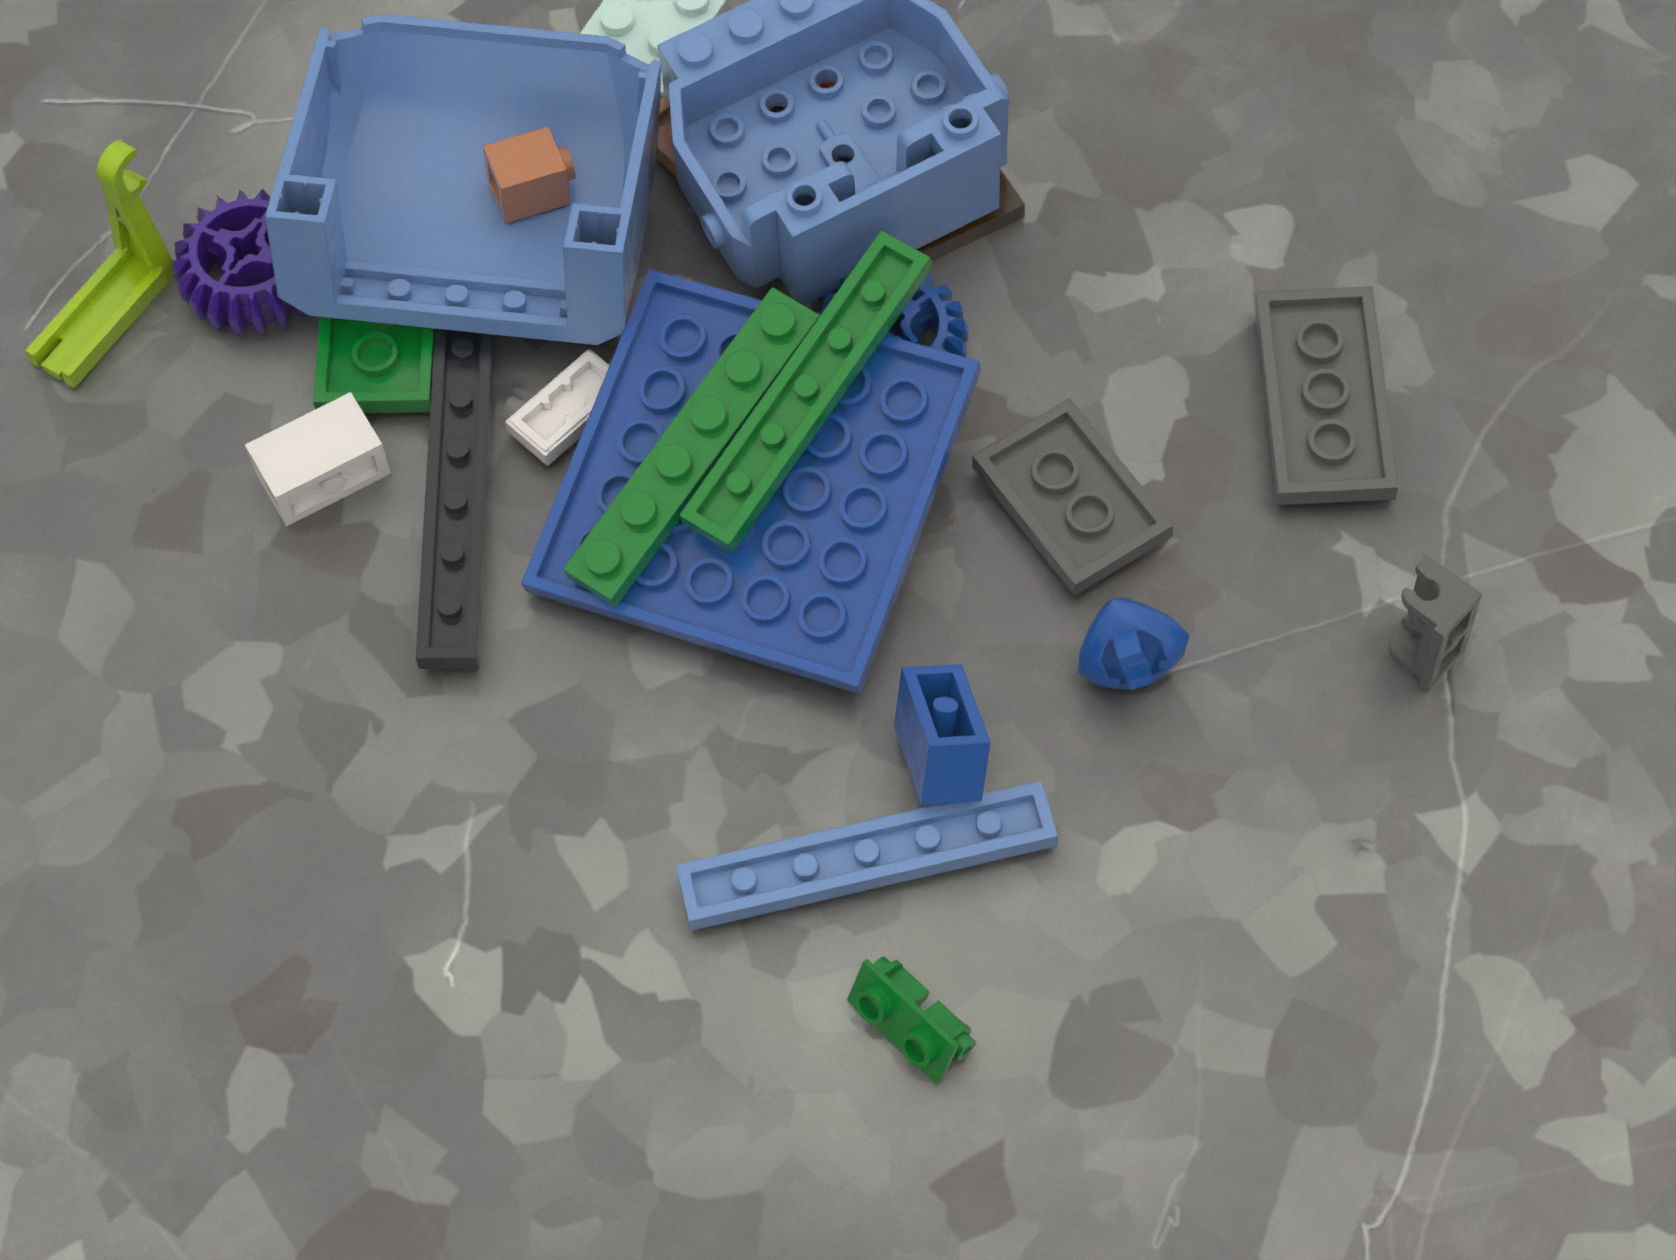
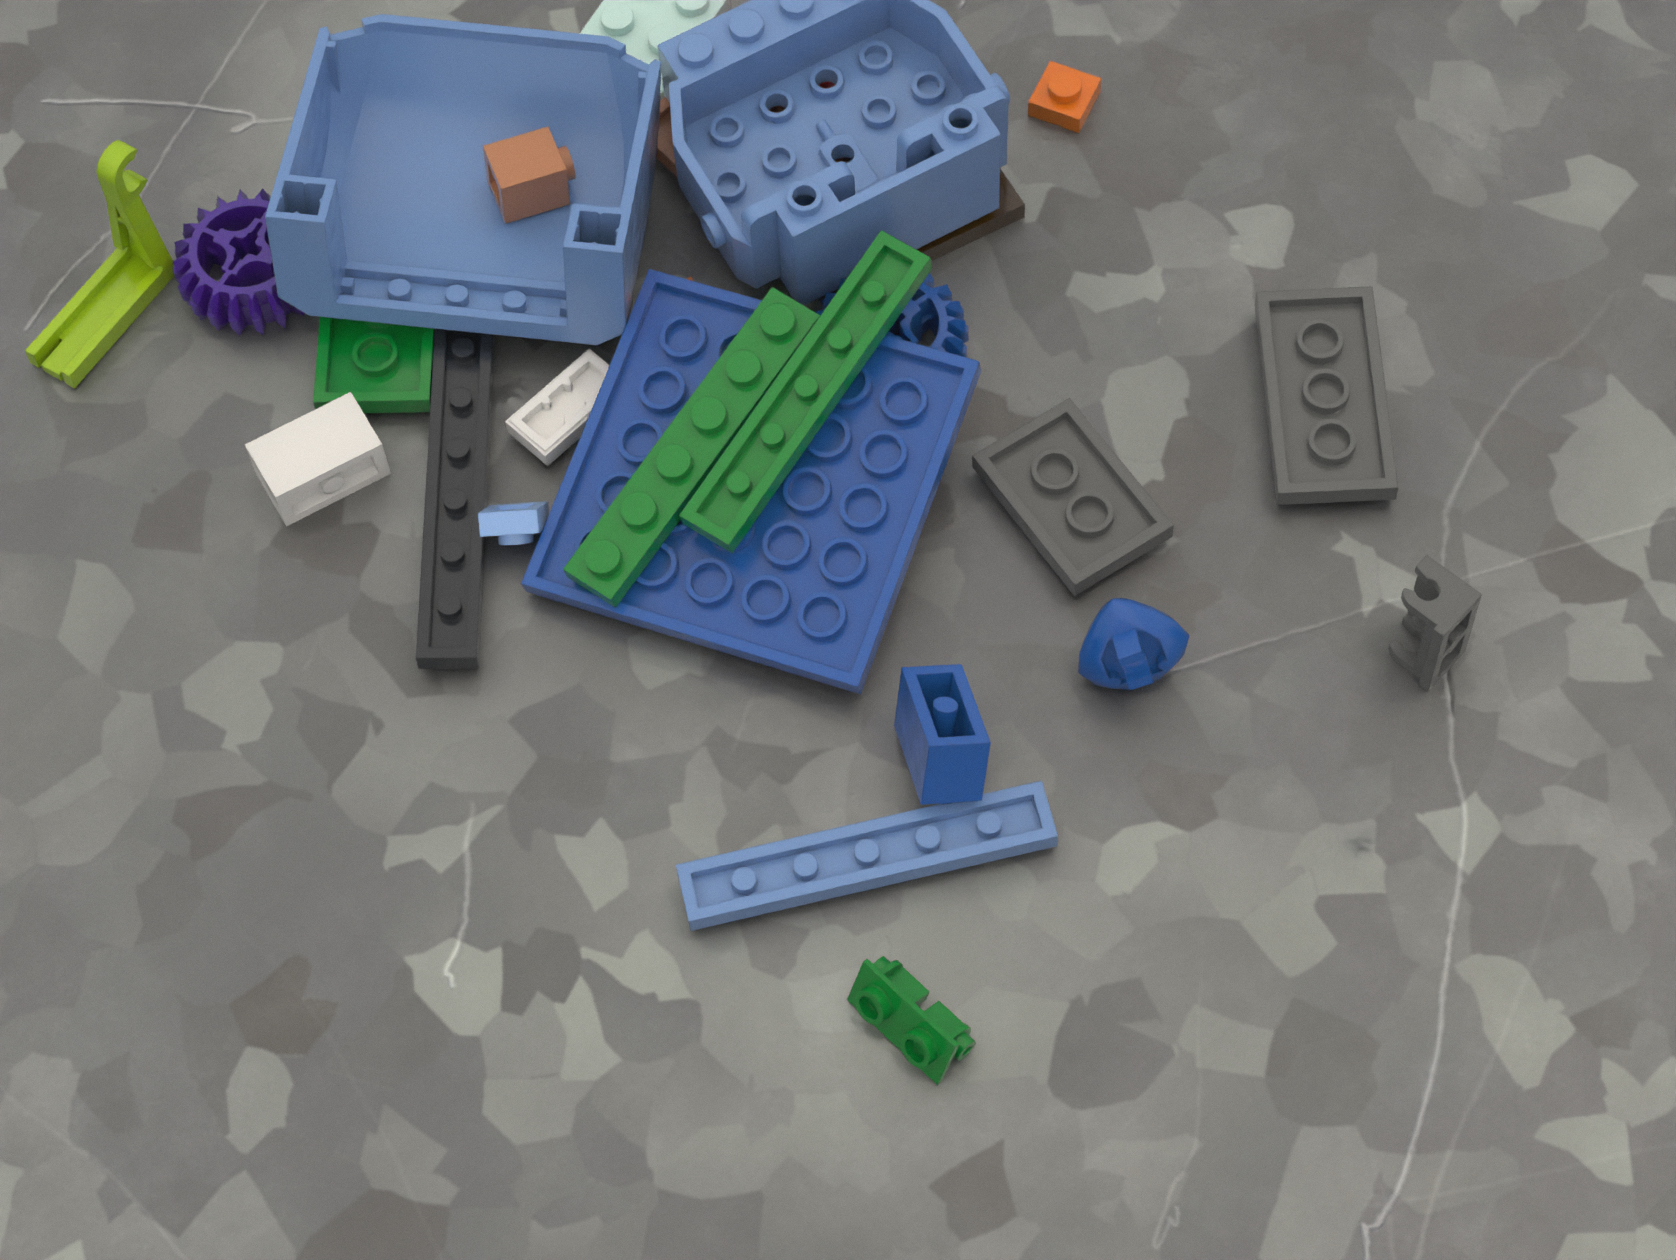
none -> light blue plate [478,501,549,545]
none -> orange plate [1028,61,1101,133]

